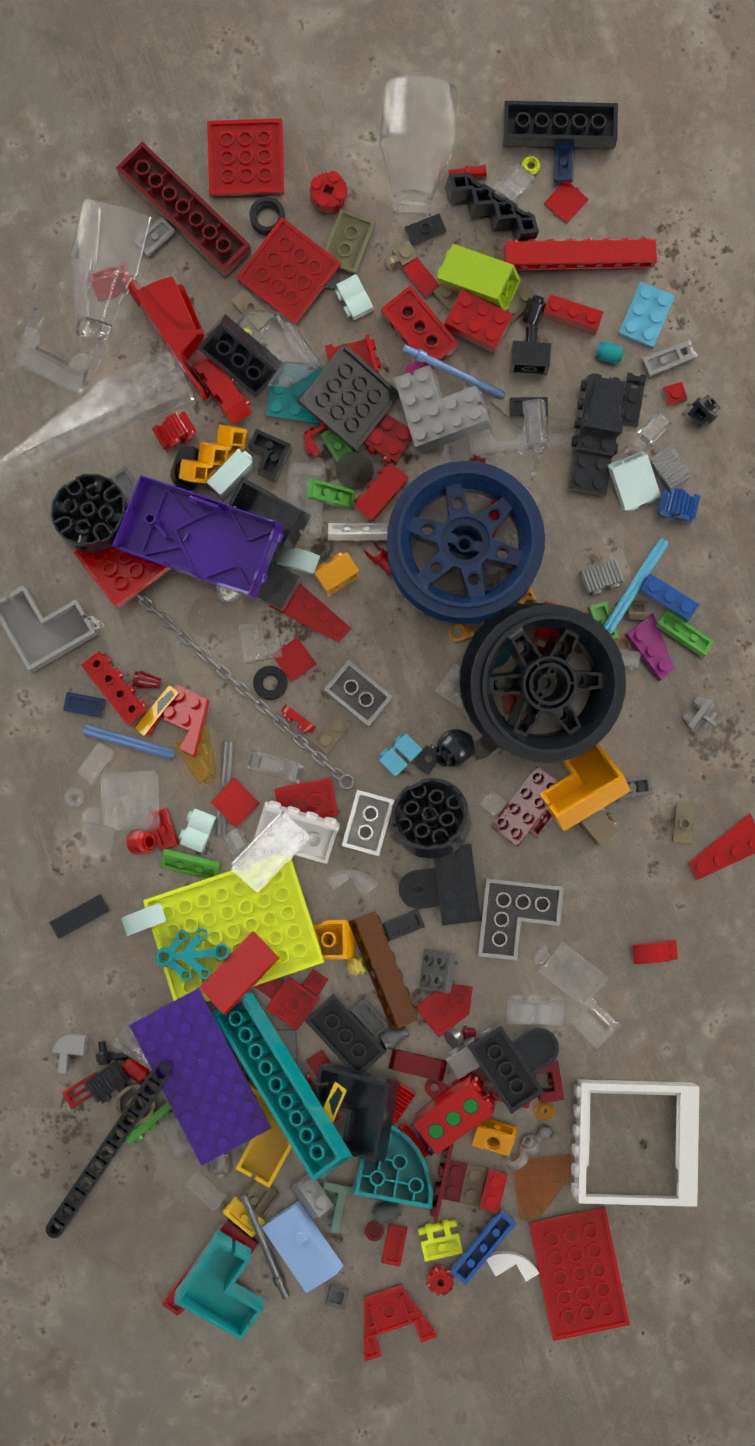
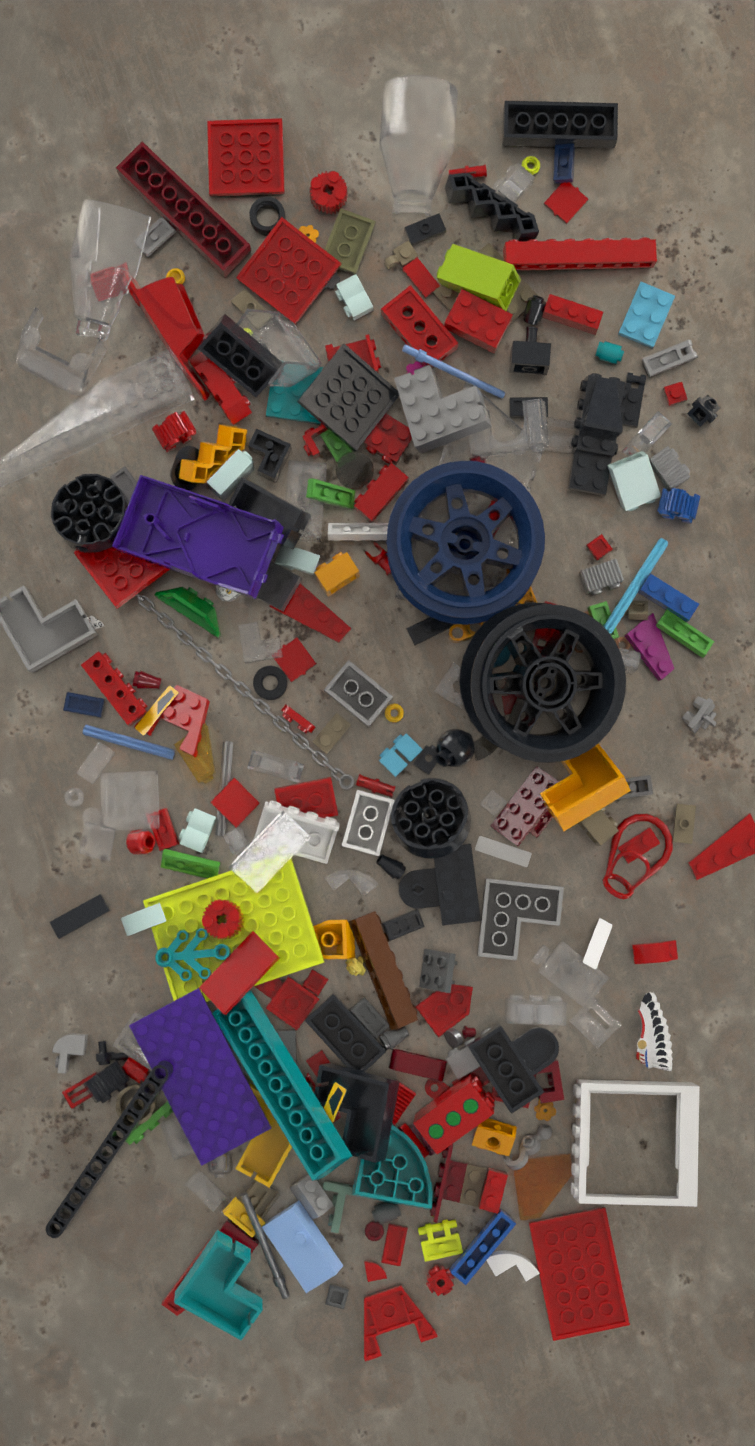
none -> green wedge [154,587,221,639]
none -> yellow plate [166,268,185,285]
none -> red brick [202,899,244,939]
none -> light orange plant [299,225,319,243]
none -> red pin [355,774,396,798]
none -> red tile [364,1261,387,1282]
none -> black cone [376,854,406,880]
none -> yellow plate [385,703,404,723]
none -> black tile [406,617,455,646]
none -> white sticker [475,836,532,867]
none -> white sticker [583,918,612,969]
none -> red tile [586,534,613,561]
none -> red animal [602,814,673,899]
none -> red plate [617,827,660,864]
none -> white piece [636,992,673,1071]

